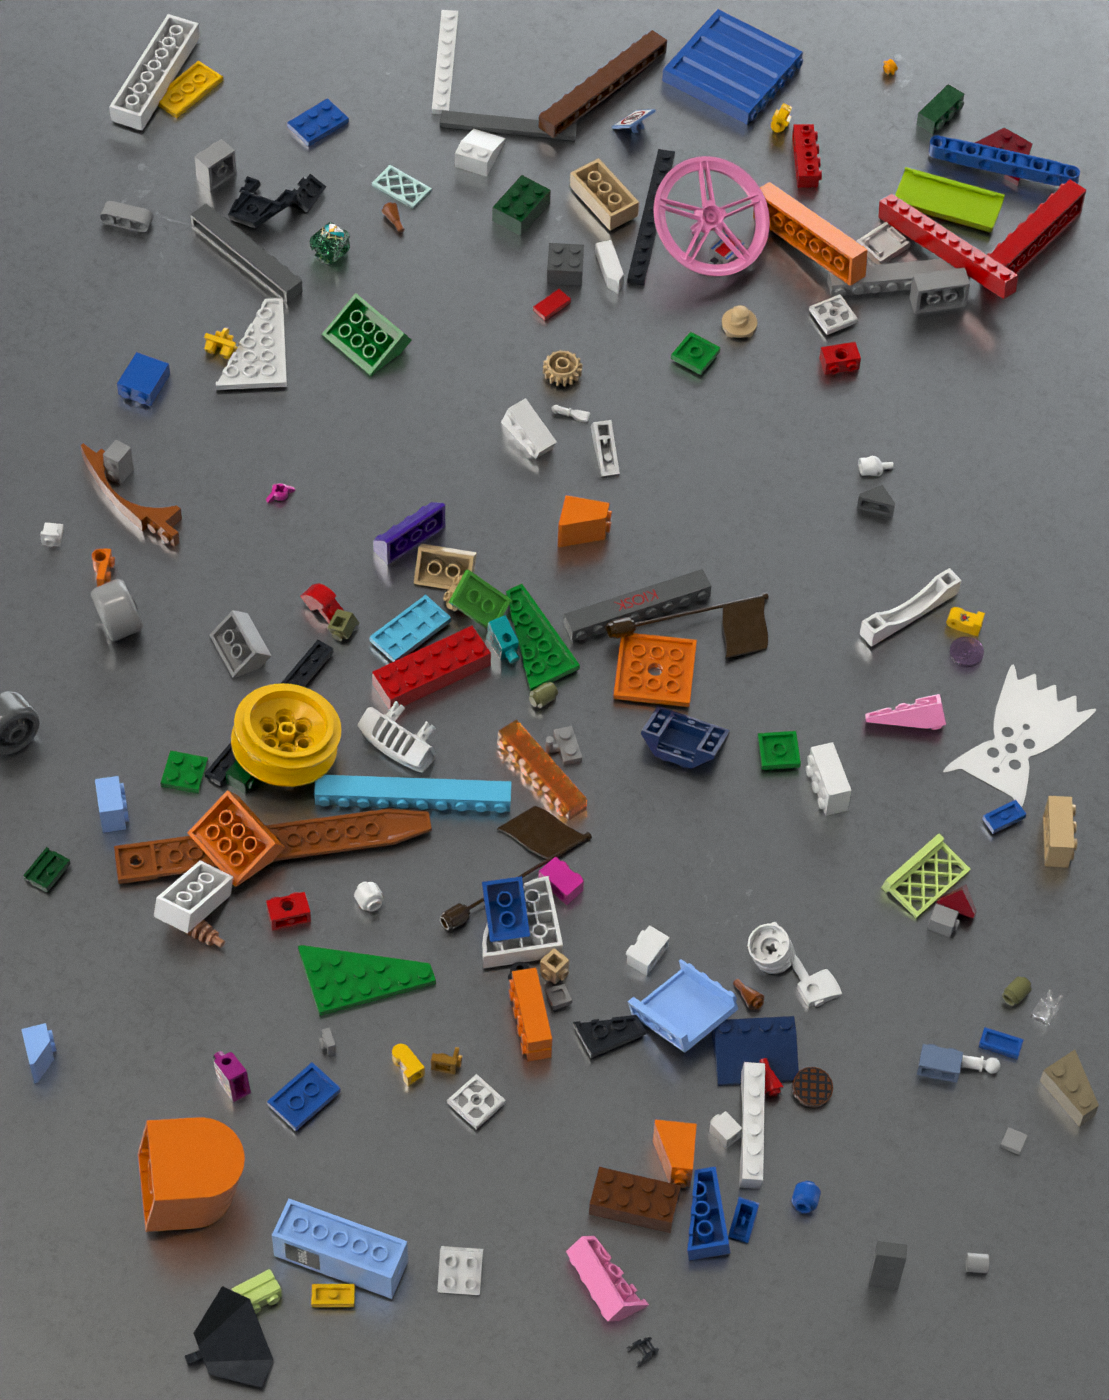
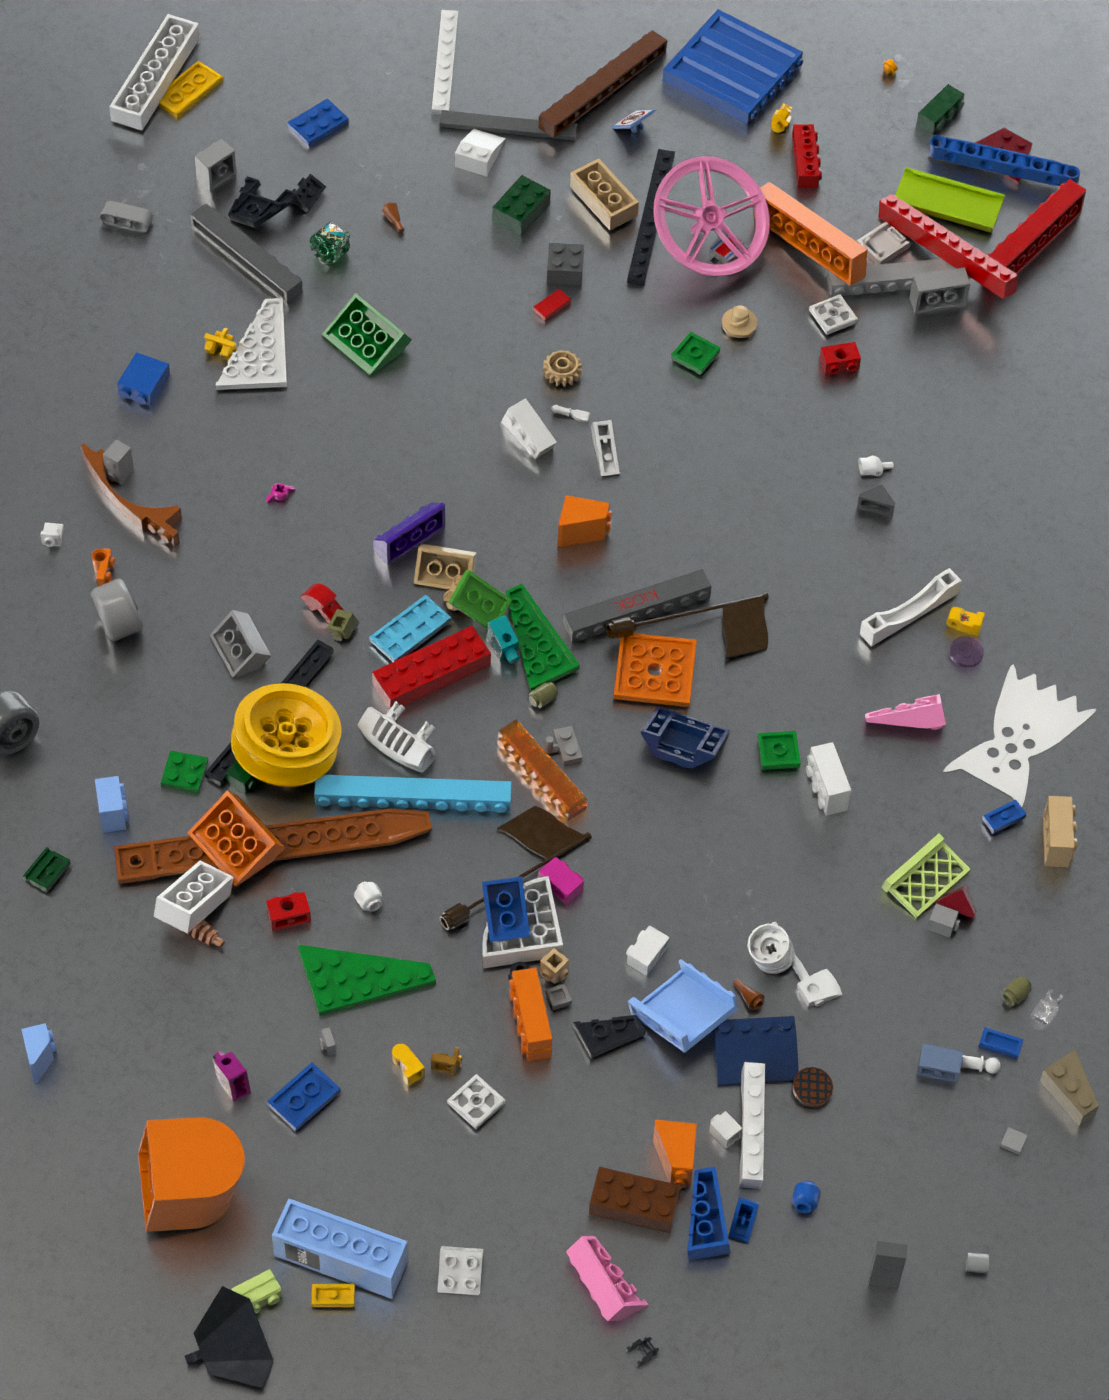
light aqua window [372,165,432,209] -> none
white piece [595,240,624,295] -> none
red cone [759,1058,784,1097] -> none

